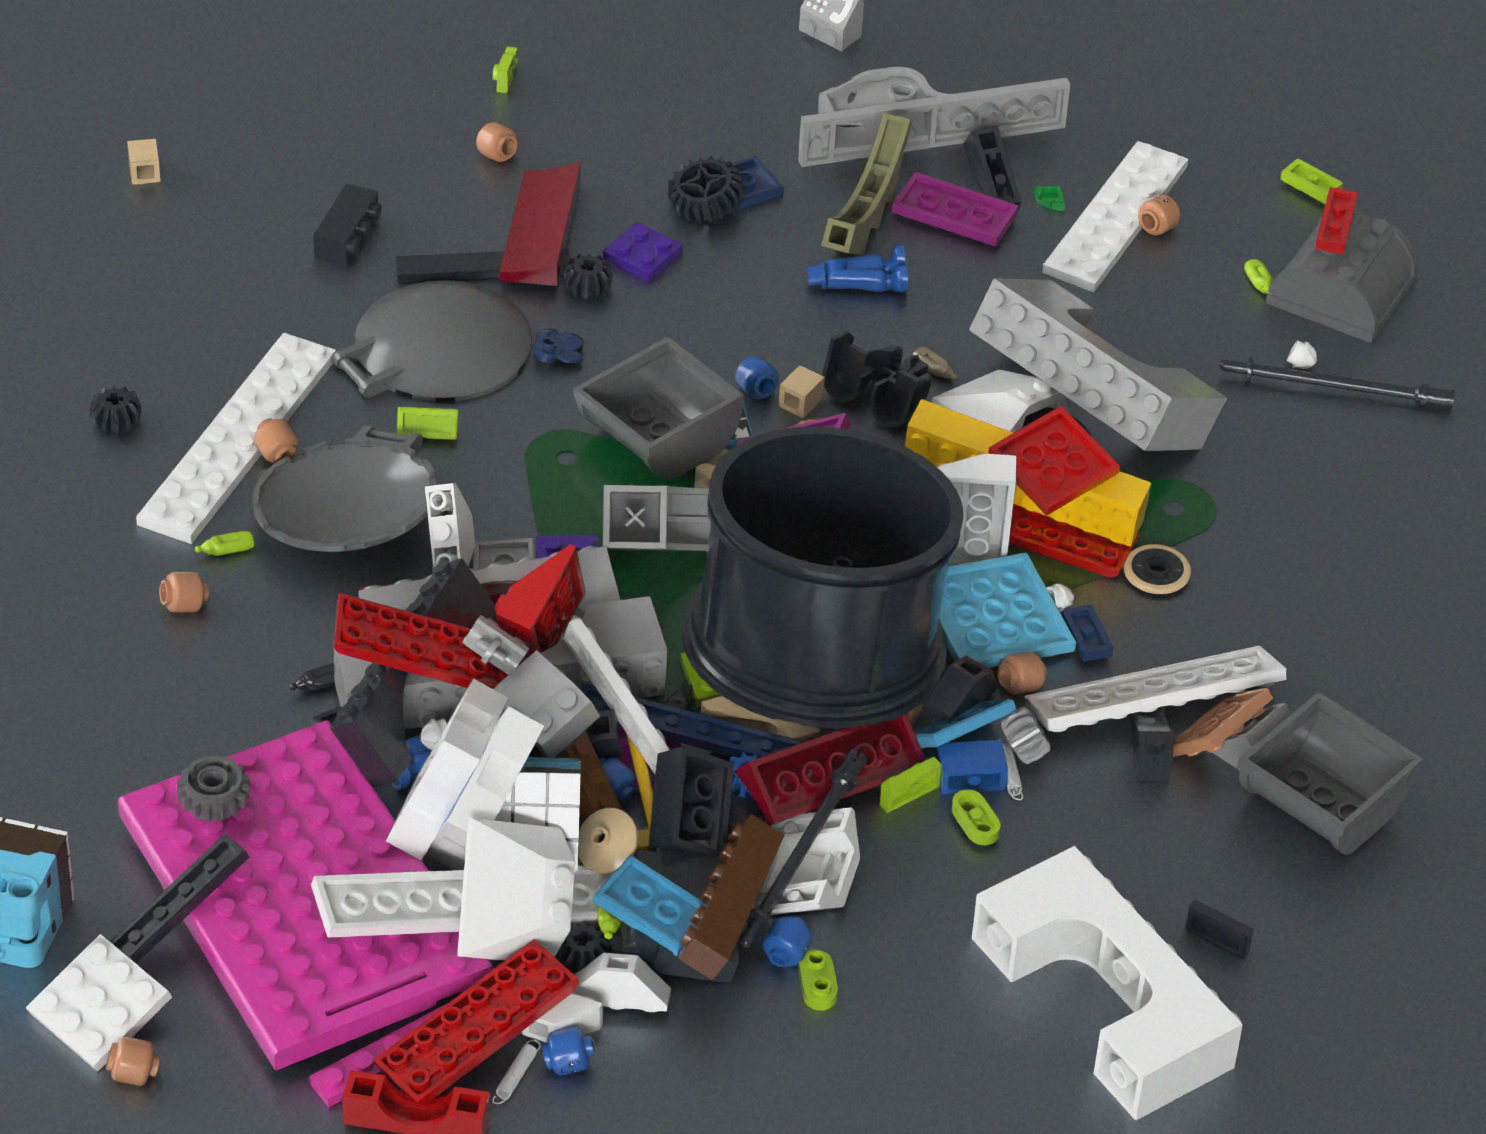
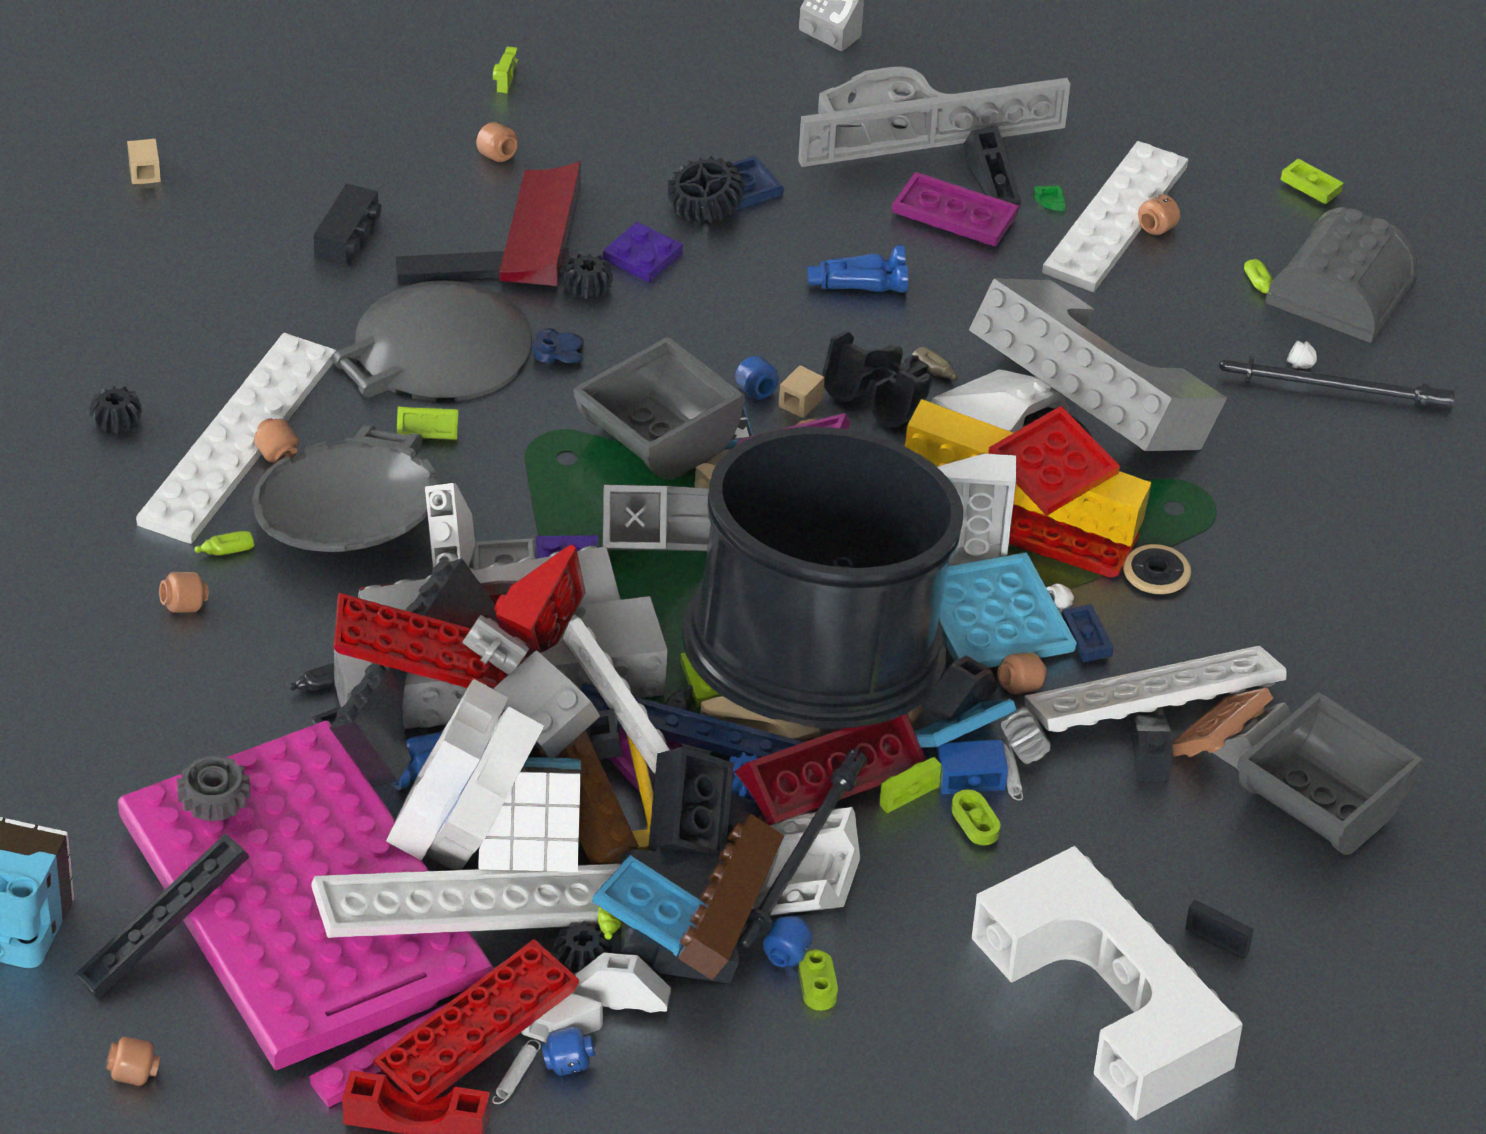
white plate [26,934,172,1072] -> none
white plate [421,718,447,750] -> none
white slope [457,818,576,961] -> none
tan dish [578,808,638,874] -> none
blue head [599,757,636,804] -> none
olive arch [821,113,913,255] -> none
red plate [1315,187,1358,254] -> none

